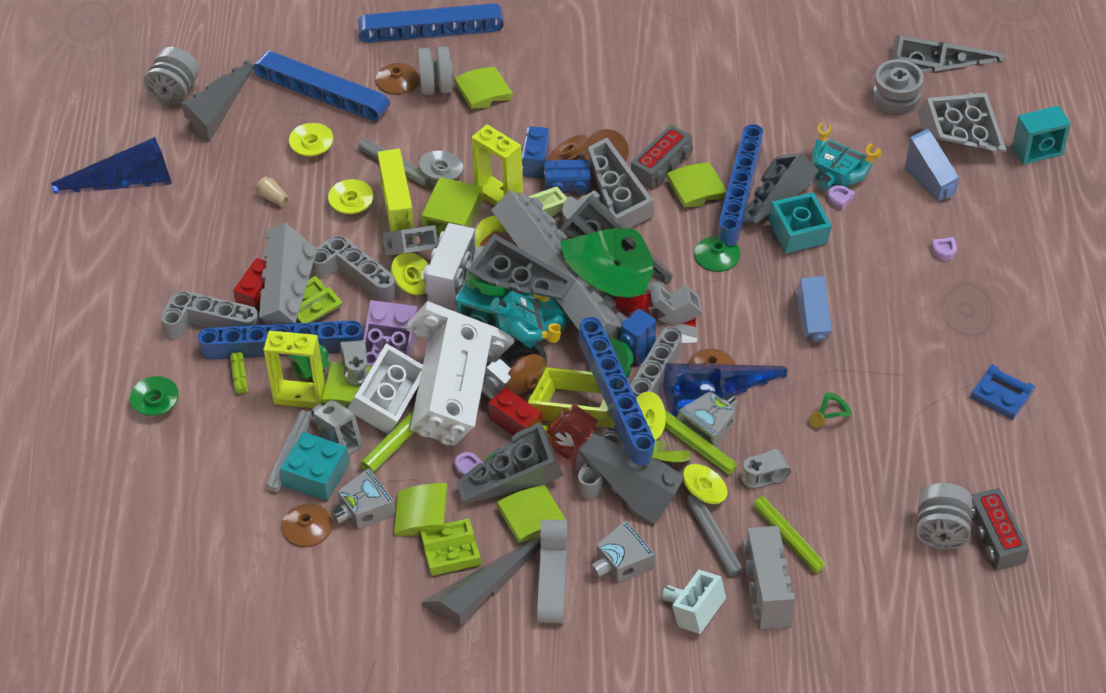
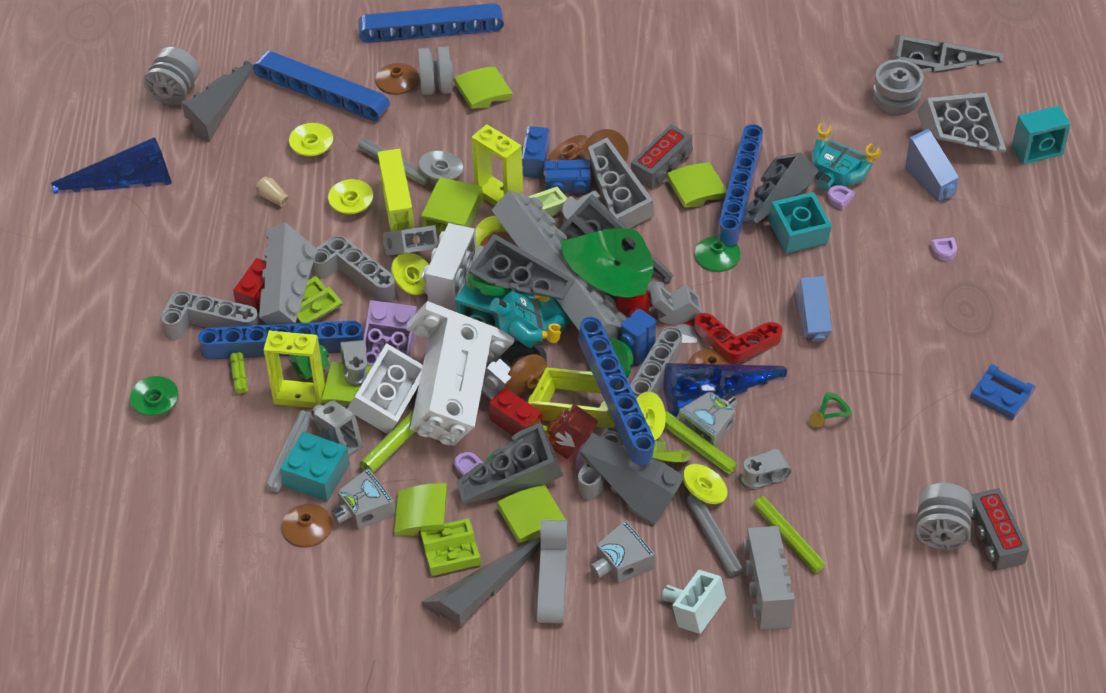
none -> red beam [694,313,783,363]

